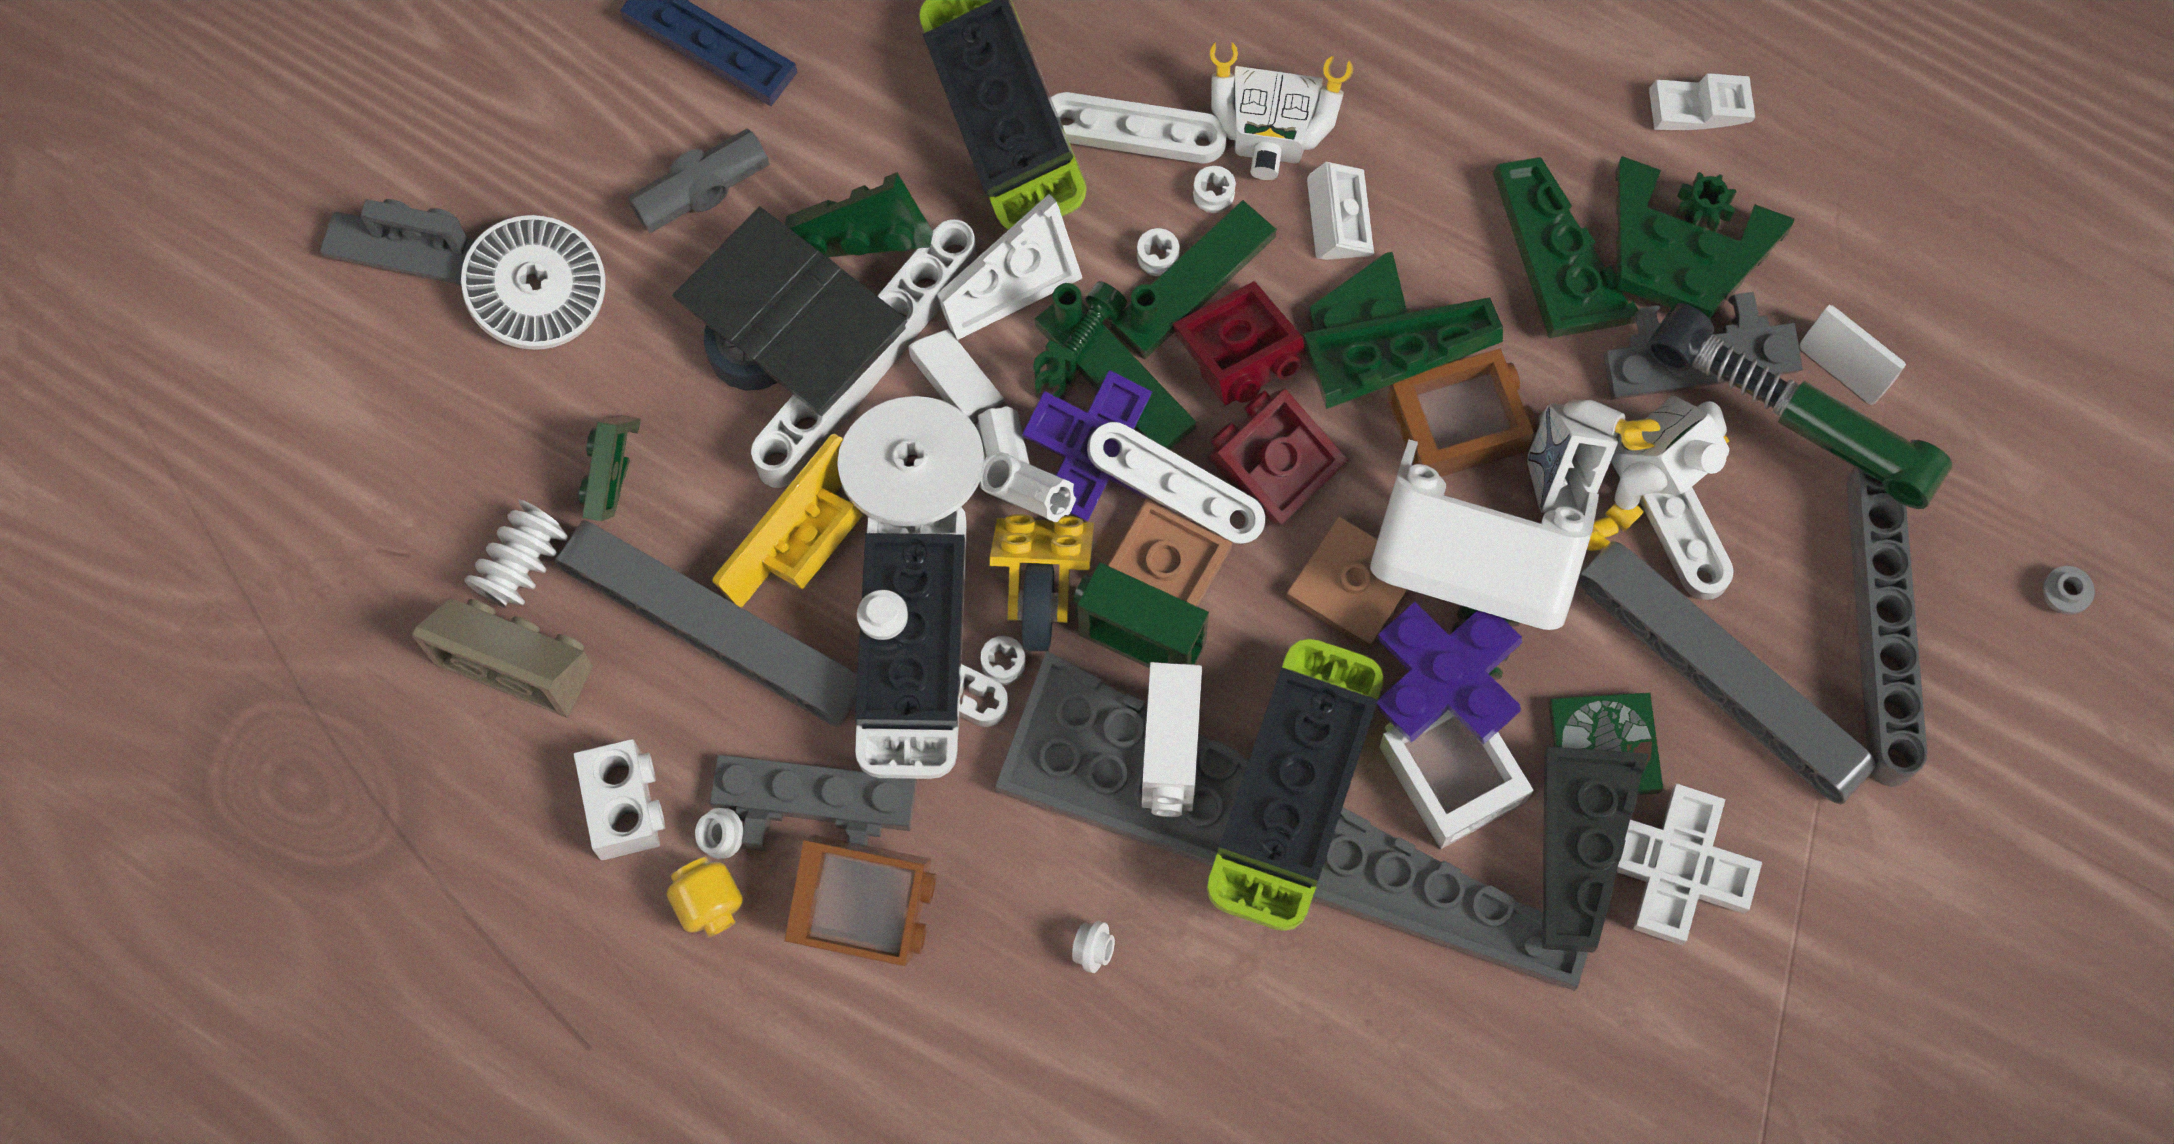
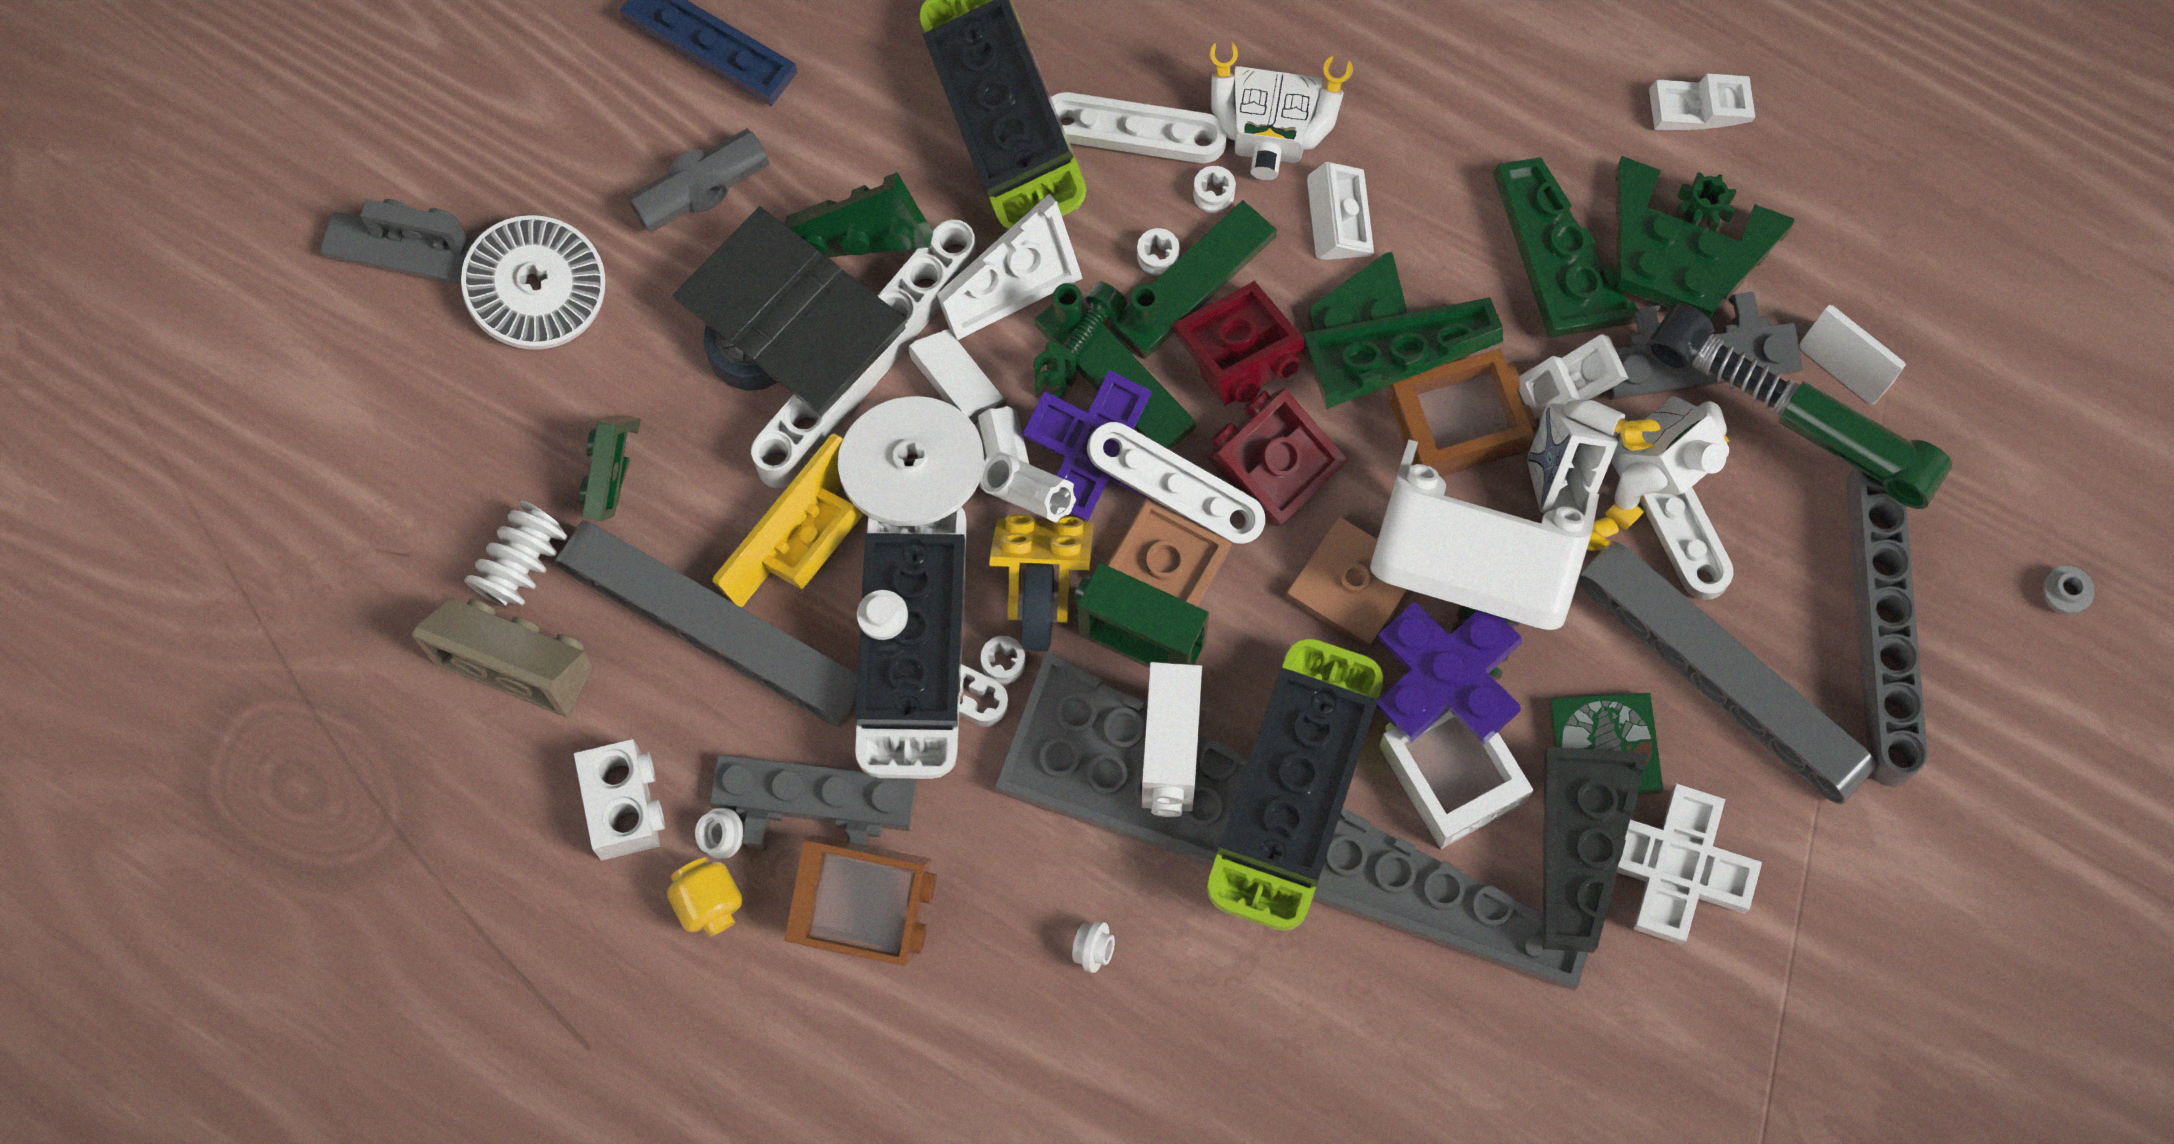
none -> white slope [1519,334,1628,422]

